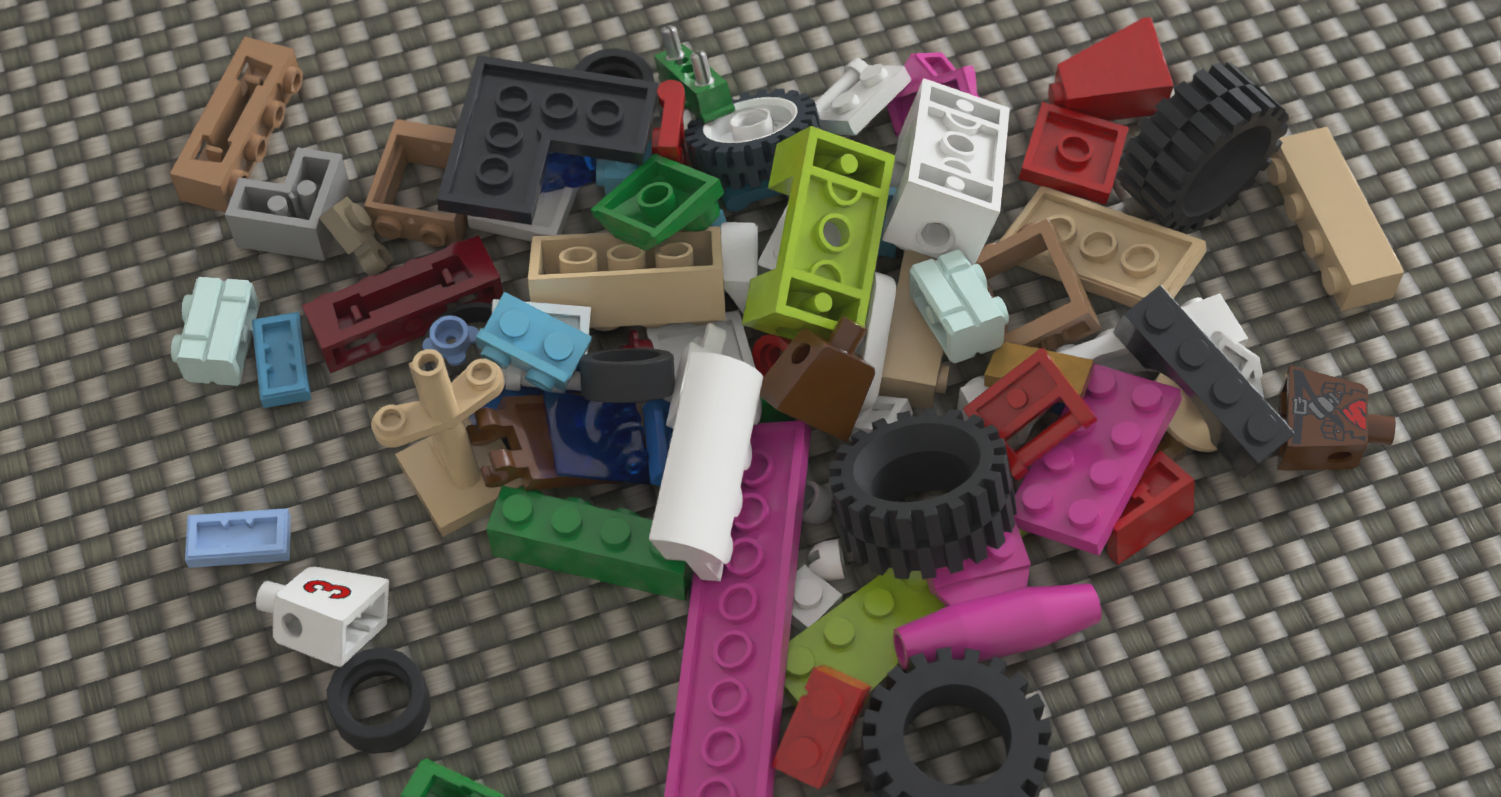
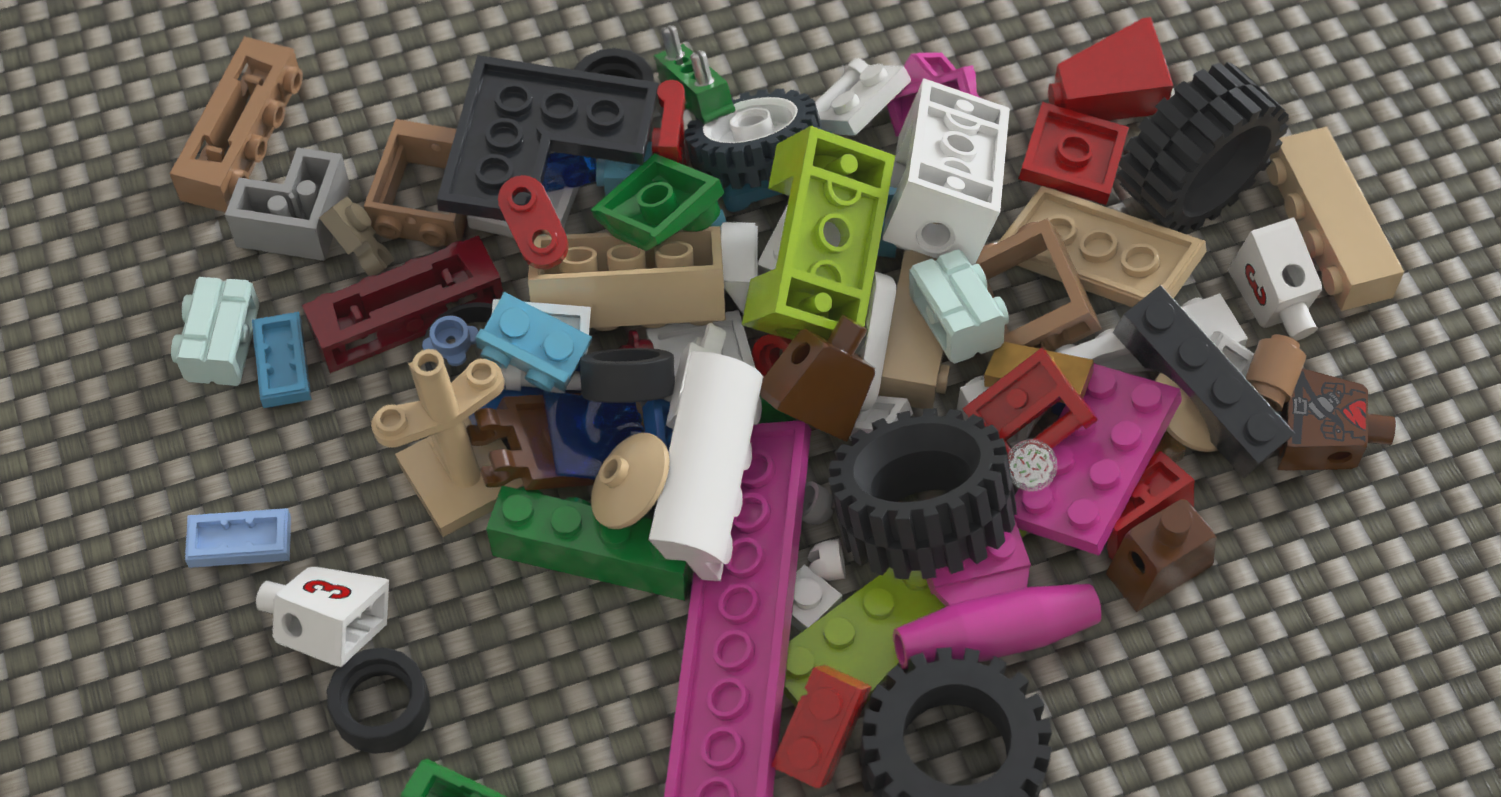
none -> red plate [498,175,569,270]
none -> tan dish [591,433,670,529]
none -> clear tile [1008,439,1057,492]
none -> reddish brown torso [1106,499,1216,612]
none -> white torso [1228,217,1322,341]
none -> medium nougat brick [1245,334,1306,411]

